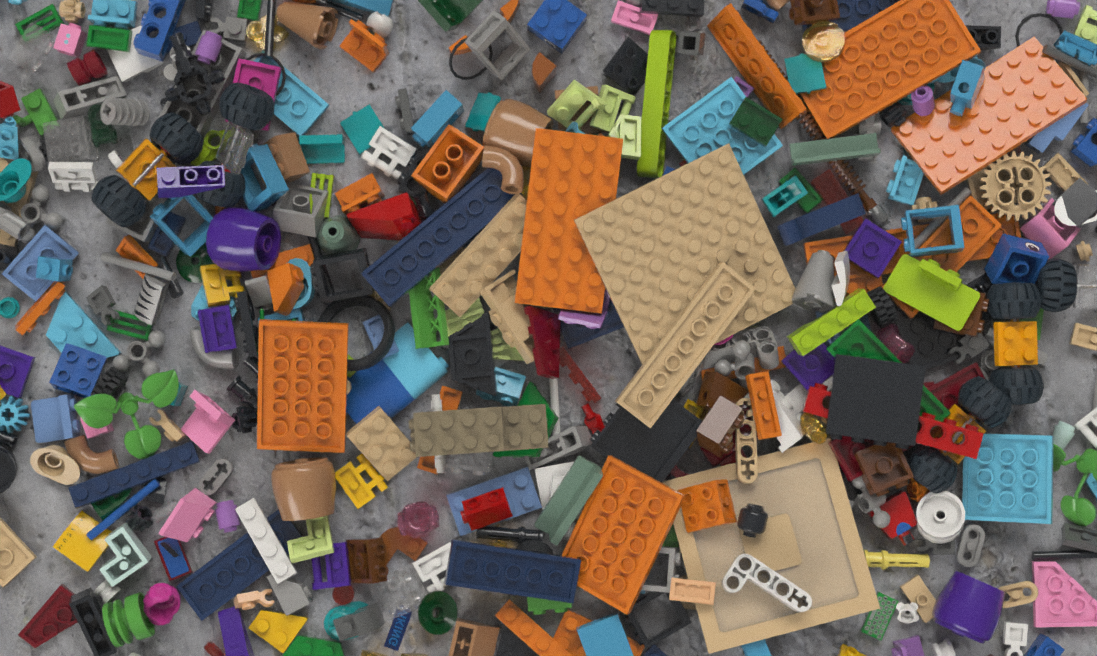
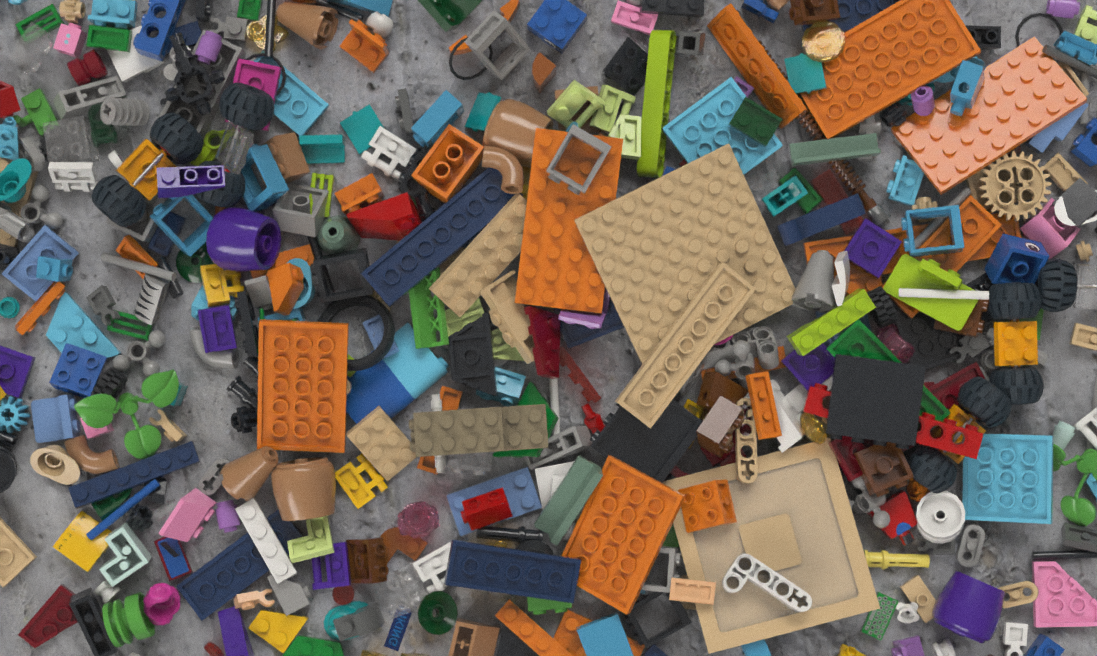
bright pink bracket [181,390,235,454] -> none
black head [737,503,768,538] -> none
none -> medium nougat cone [220,446,279,501]
none -> light grey window [546,124,612,195]
none -> white bar [899,288,989,300]

